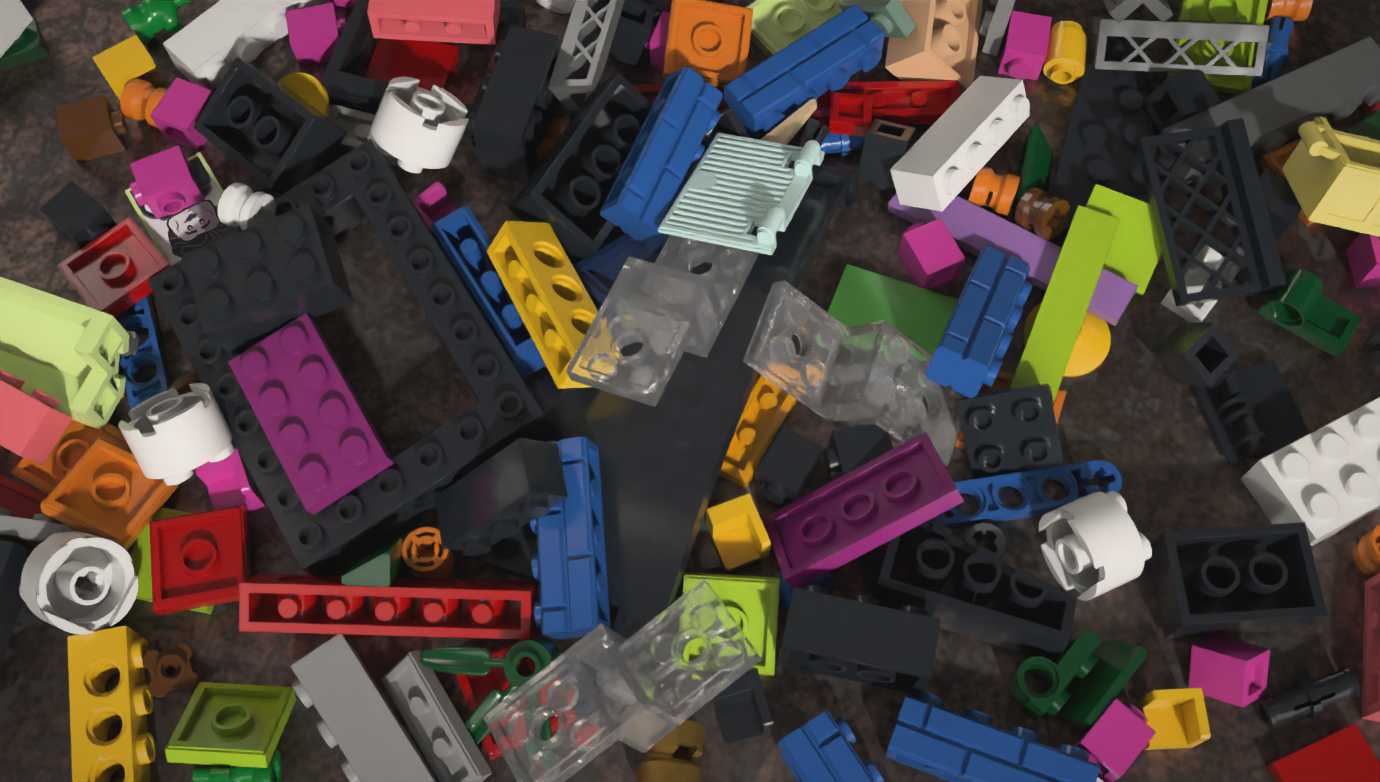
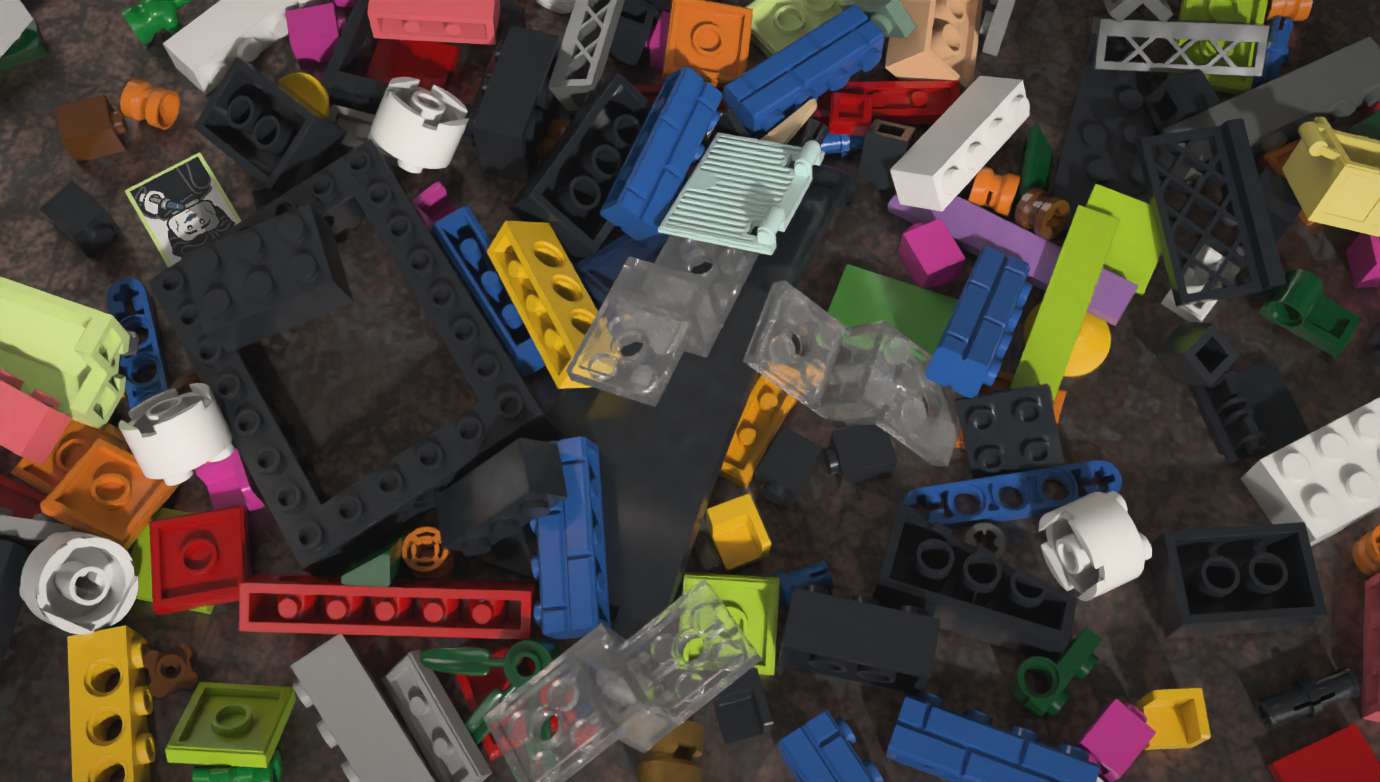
tile [56,216,172,318] -> none
yellow panel [92,35,156,101] -> none
dark pink brick [129,145,205,219] -> none
dark pink brick [151,77,214,152] -> none
white wheel [218,183,276,231] -> none
magenta plate [228,313,394,515] -> none
magenta plate [763,432,964,591] -> none
dark pink brick [998,10,1052,80] -> none
yellow brick [1043,21,1087,84] -> none
dark green slope [1056,641,1147,734] -> none
dark pink panel [1189,635,1270,708] -> none

